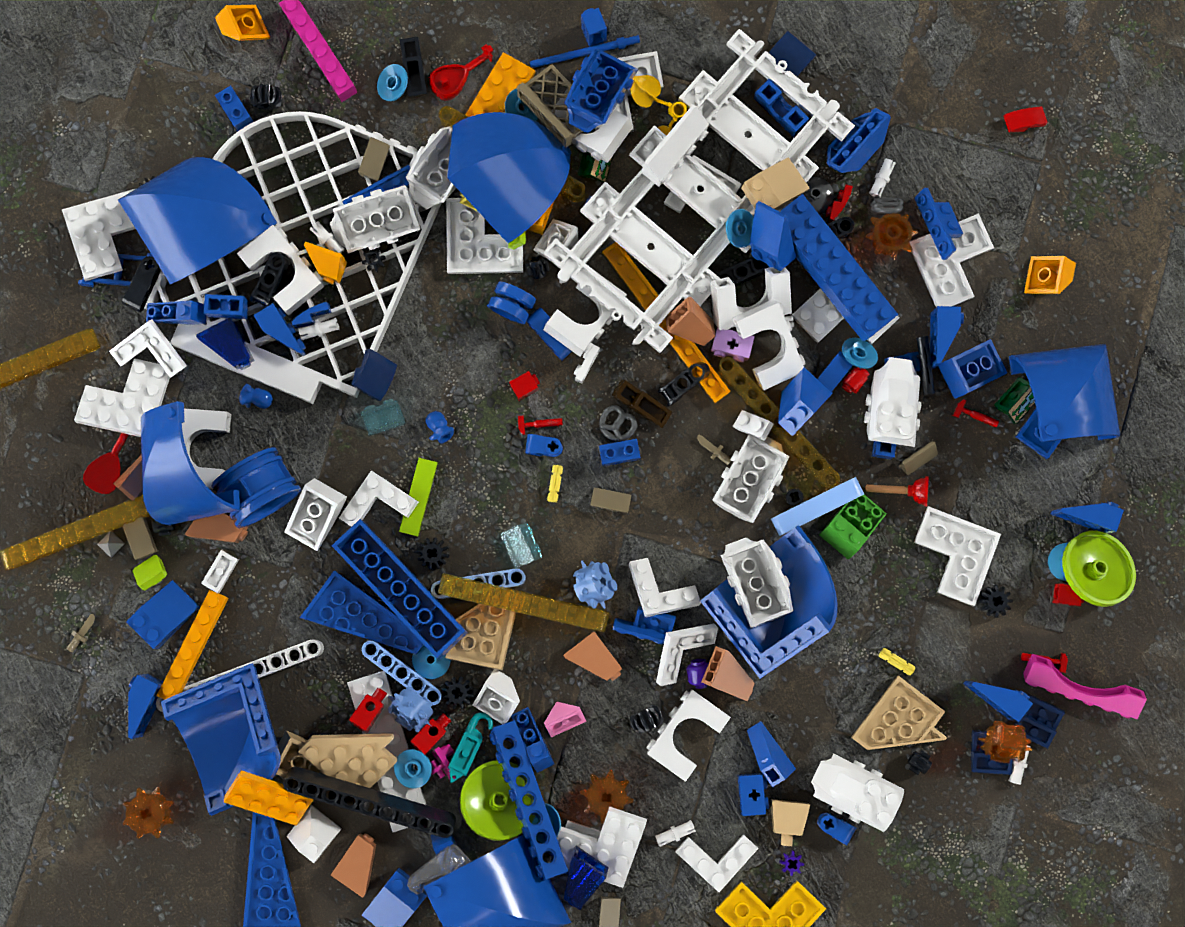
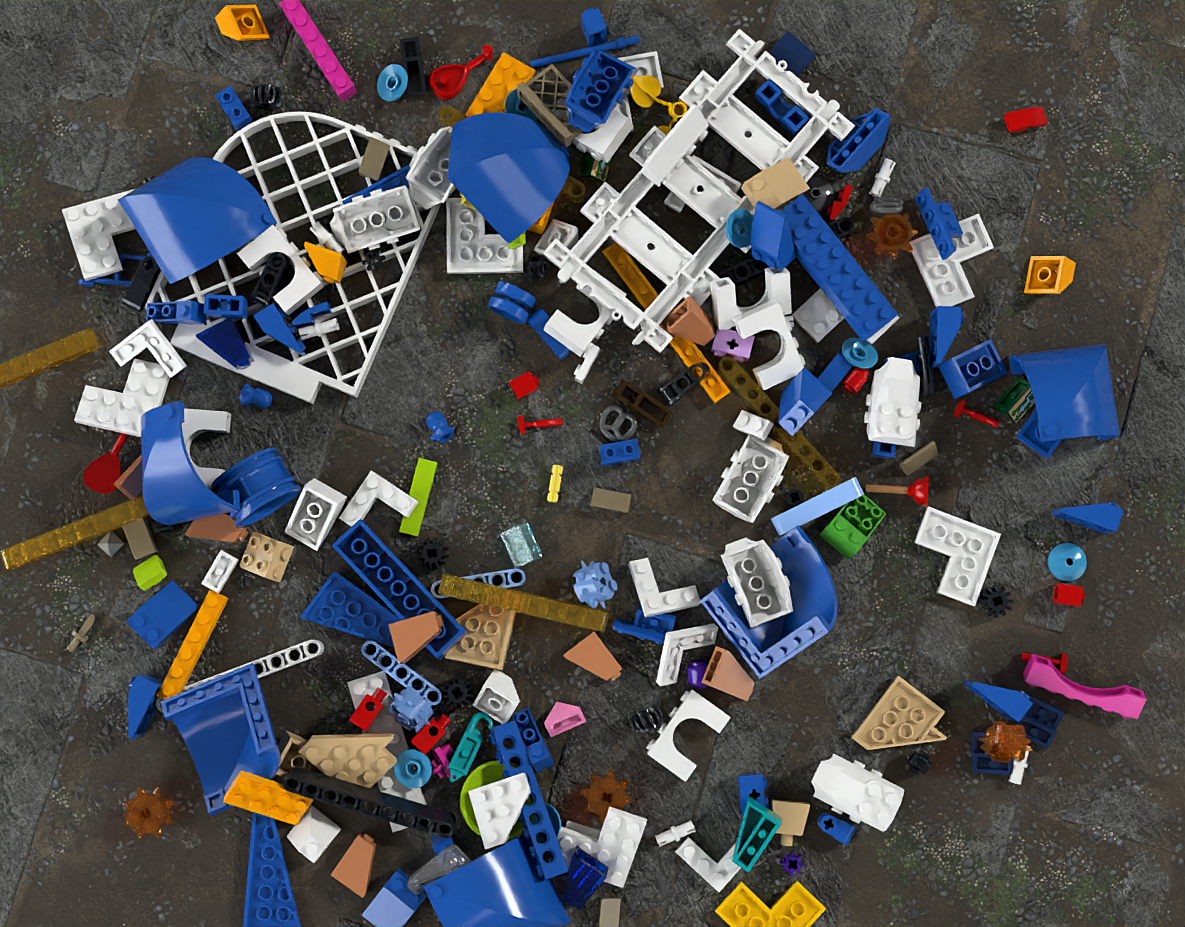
dark blue slope [352,349,397,401] -> none
clear light blue bracket [360,399,406,436] -> none
dark azure dish [412,645,451,679] -> none
blue piece [525,434,563,457] -> none
dark tan piece [697,435,731,465] -> none
blue slope [747,721,796,787] -> none
light yellow axle [879,648,915,675] -> none
lime dish [1062,531,1136,607] -> none
none -> tan bracket [240,532,294,582]
none -> nougat slope [388,611,444,664]
none -> white plate [468,773,531,849]
none -> teal wedge [732,796,782,873]

